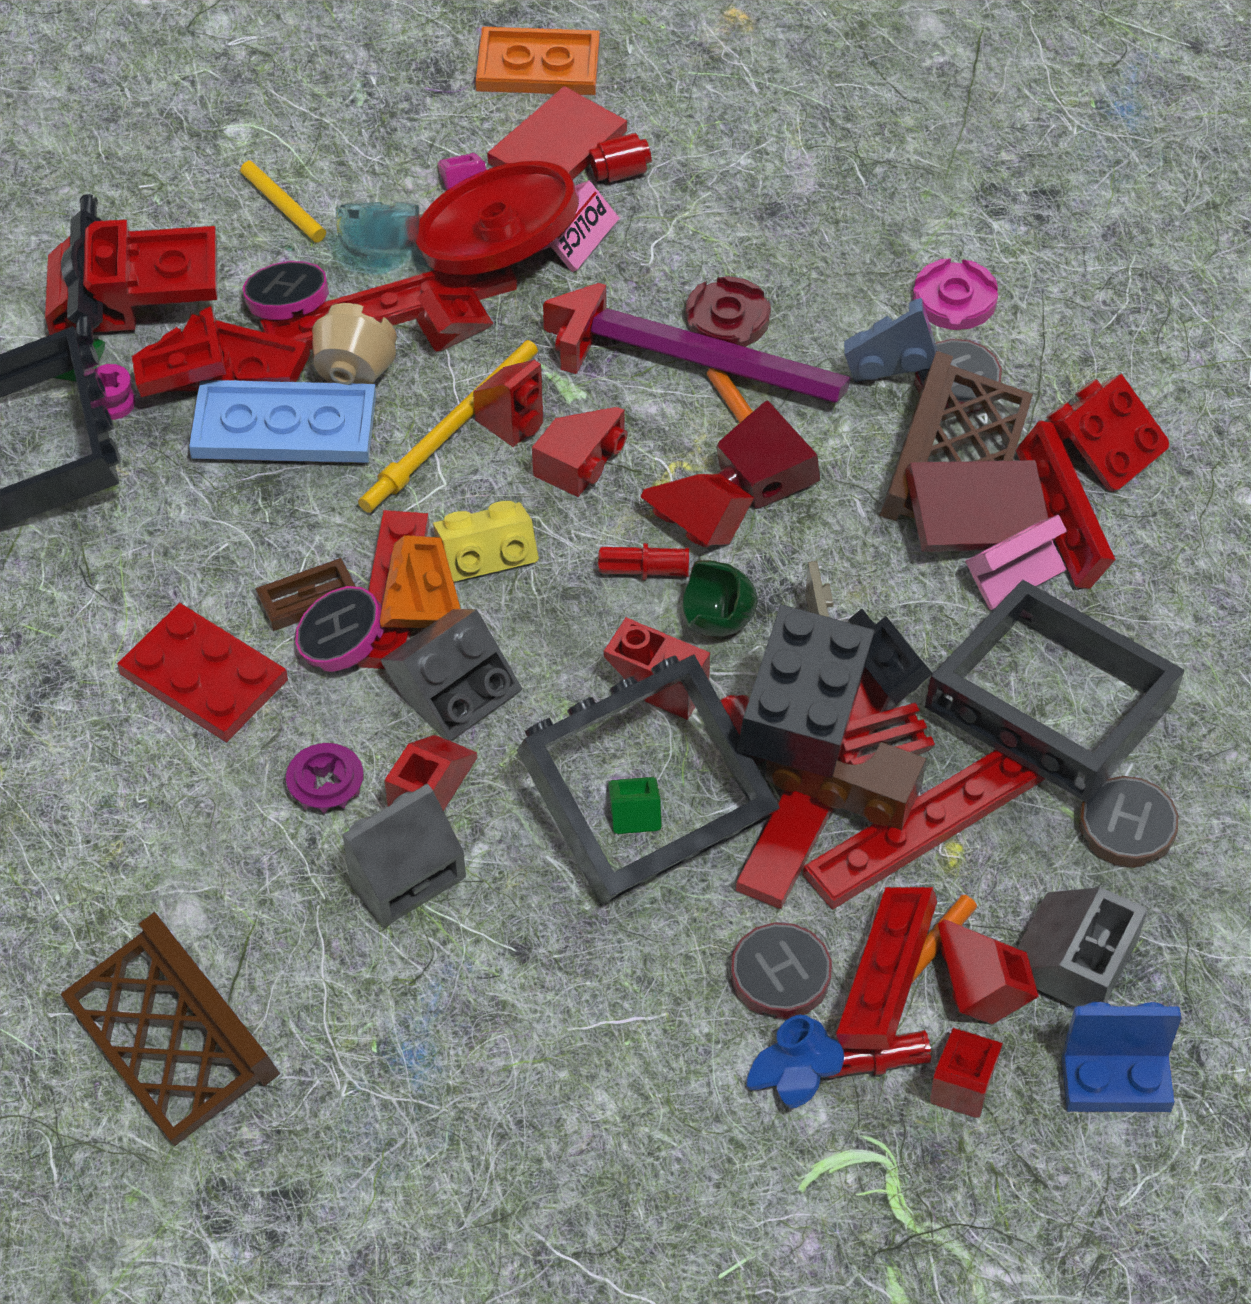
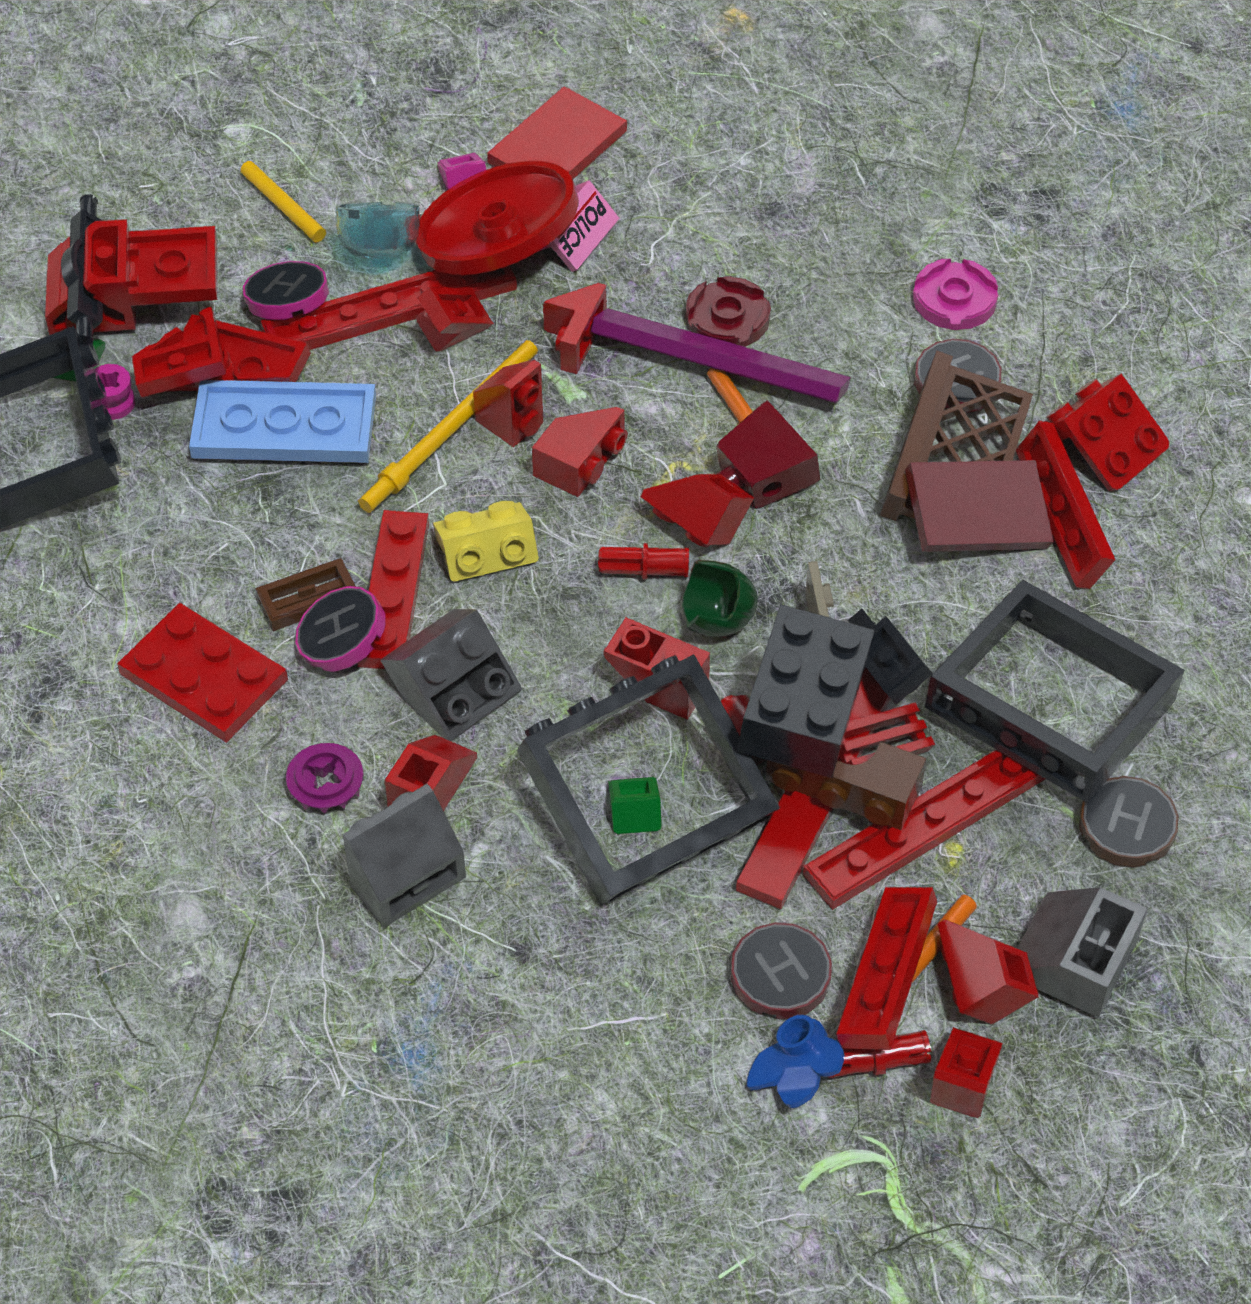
reddish brown fence [61,911,280,1146] -> none
tan cone [312,303,397,385] -> none
orange wing [380,536,461,628] -> none
orange tile [476,27,600,95] -> none
red brick [589,133,652,183] -> none
sand blue wing [844,298,938,382] -> none
bright pink panel [965,515,1067,610] -> none
blue bracket [1061,1002,1181,1112] -> none

